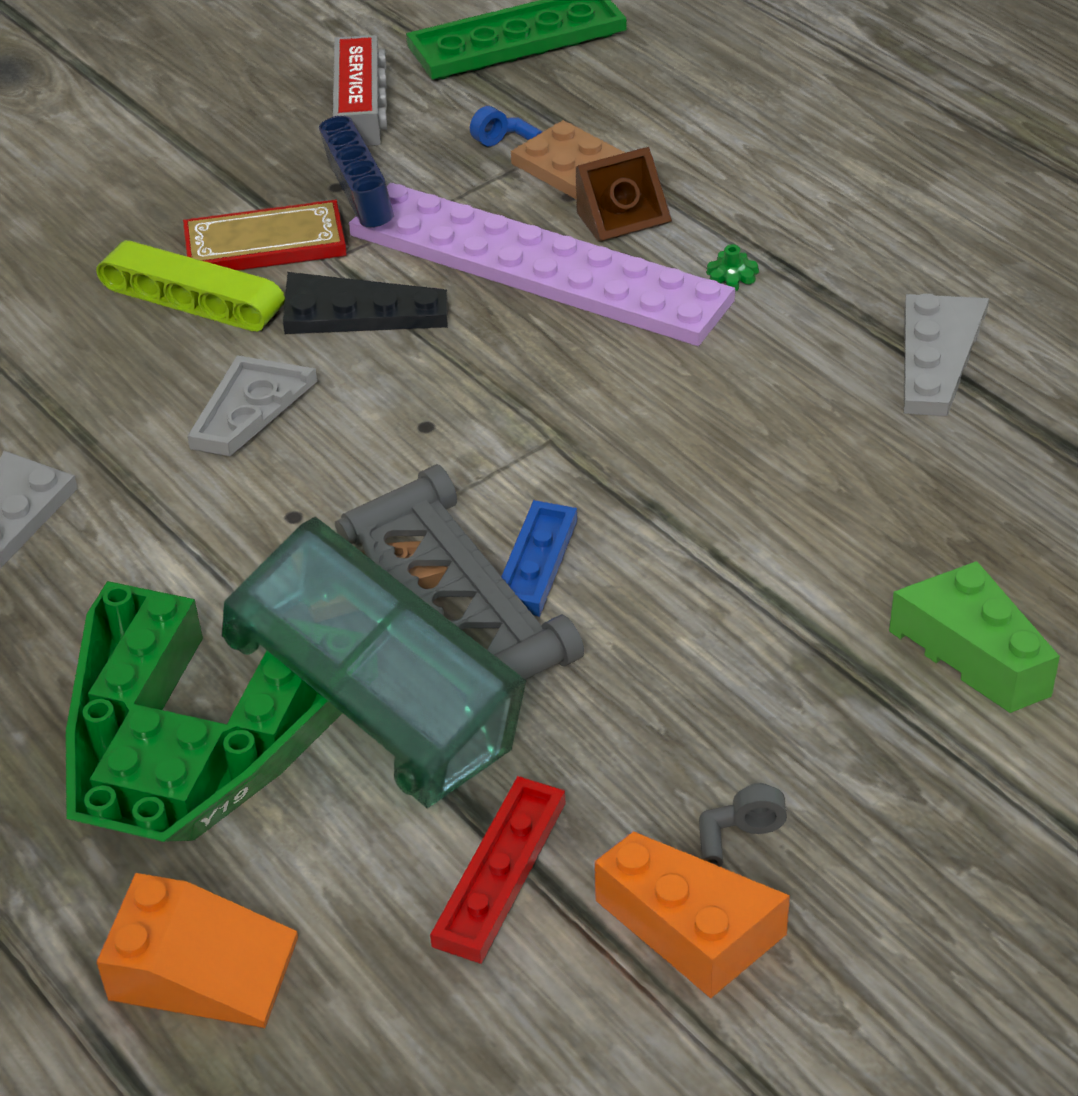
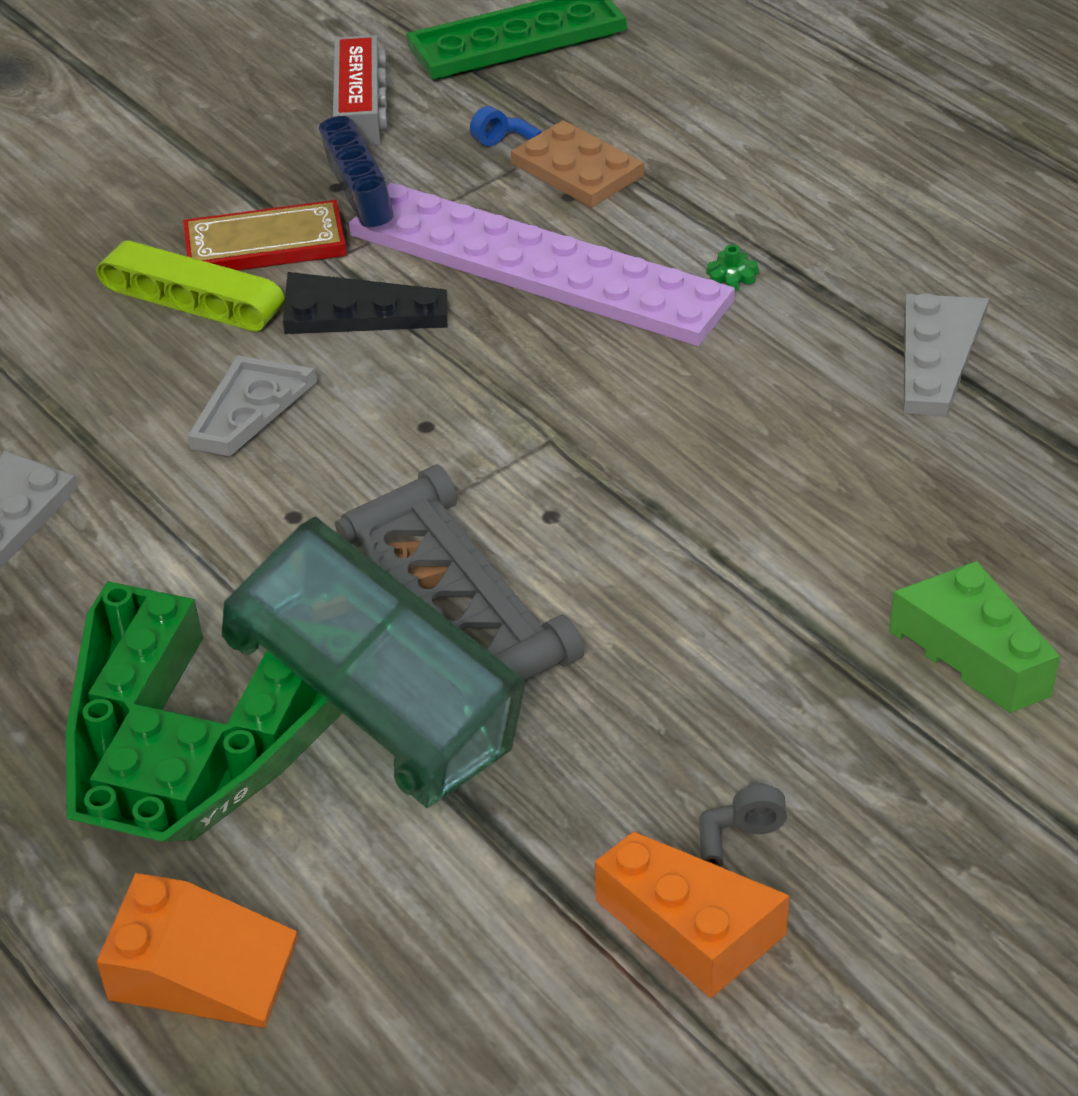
red plate [430,776,566,964] -> none
blue plate [501,500,577,617] -> none
reddish brown slope [576,146,672,242] -> none

